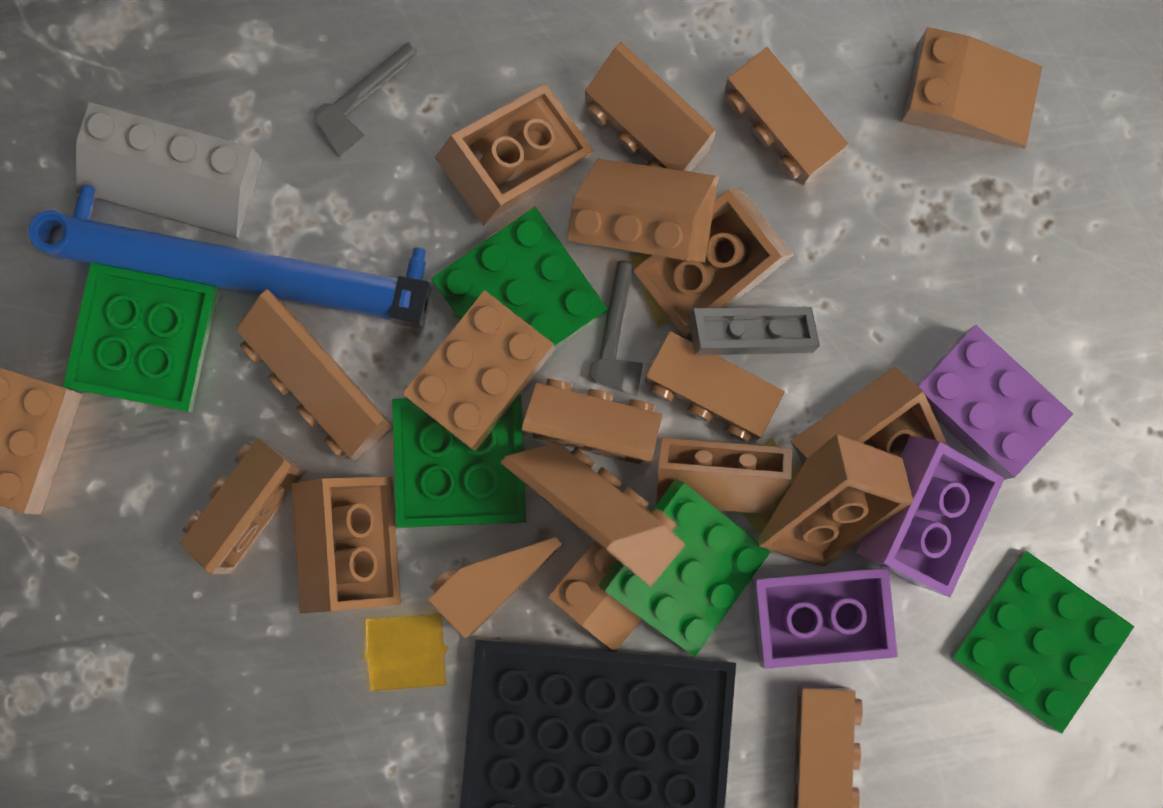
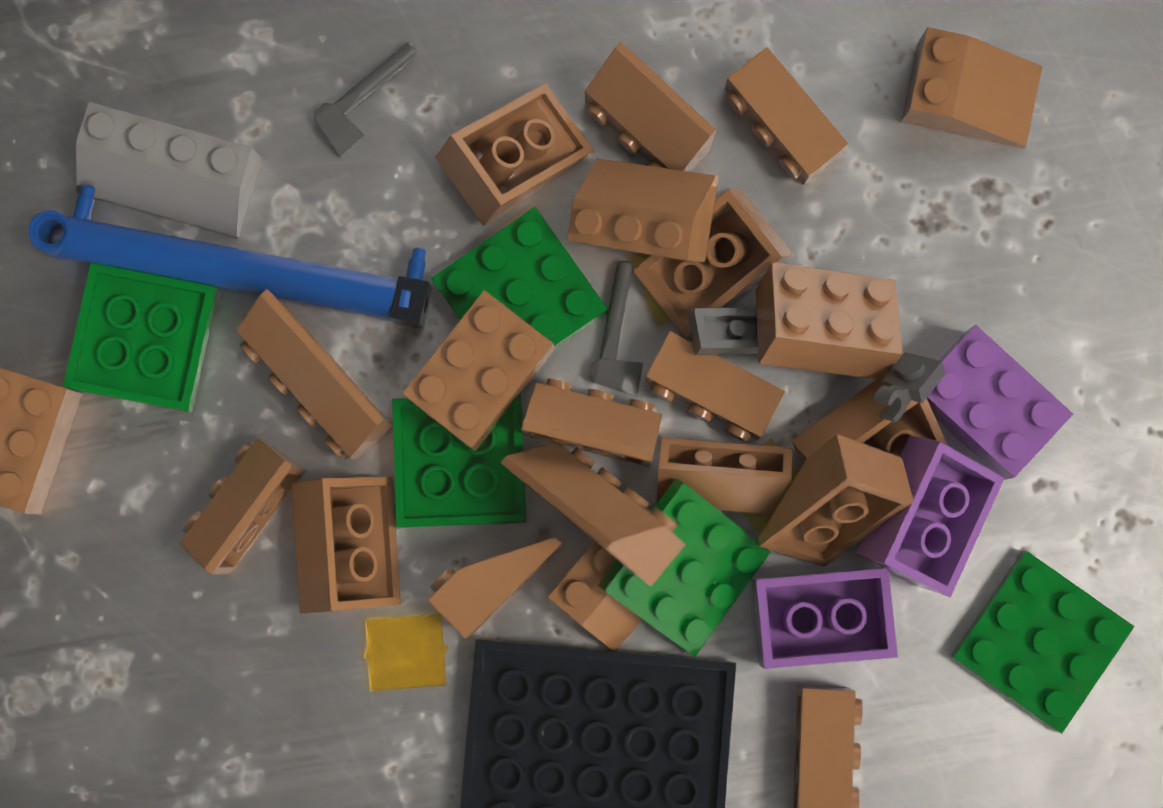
none -> medium nougat brick [755,262,903,380]
none -> dark grey plate [874,352,946,422]

